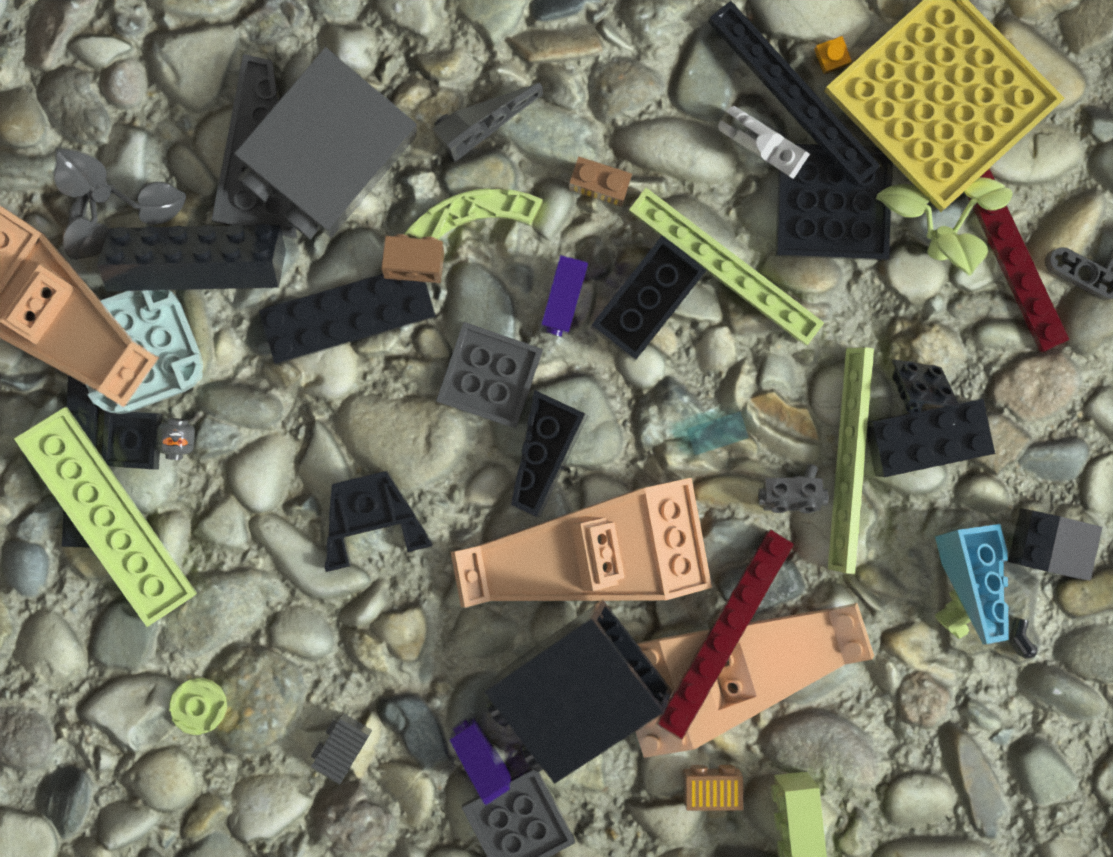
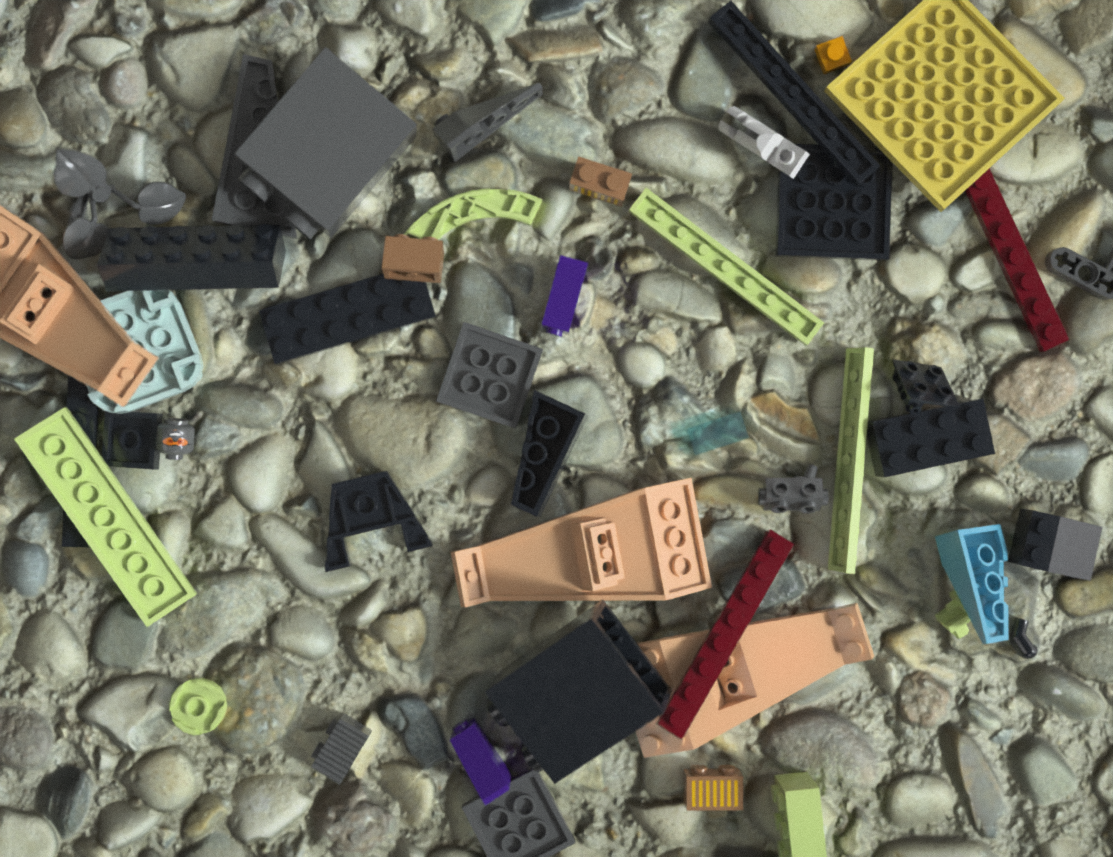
black brick [590,235,707,362] -> none
yellowish green plant [876,177,1013,276] -> none

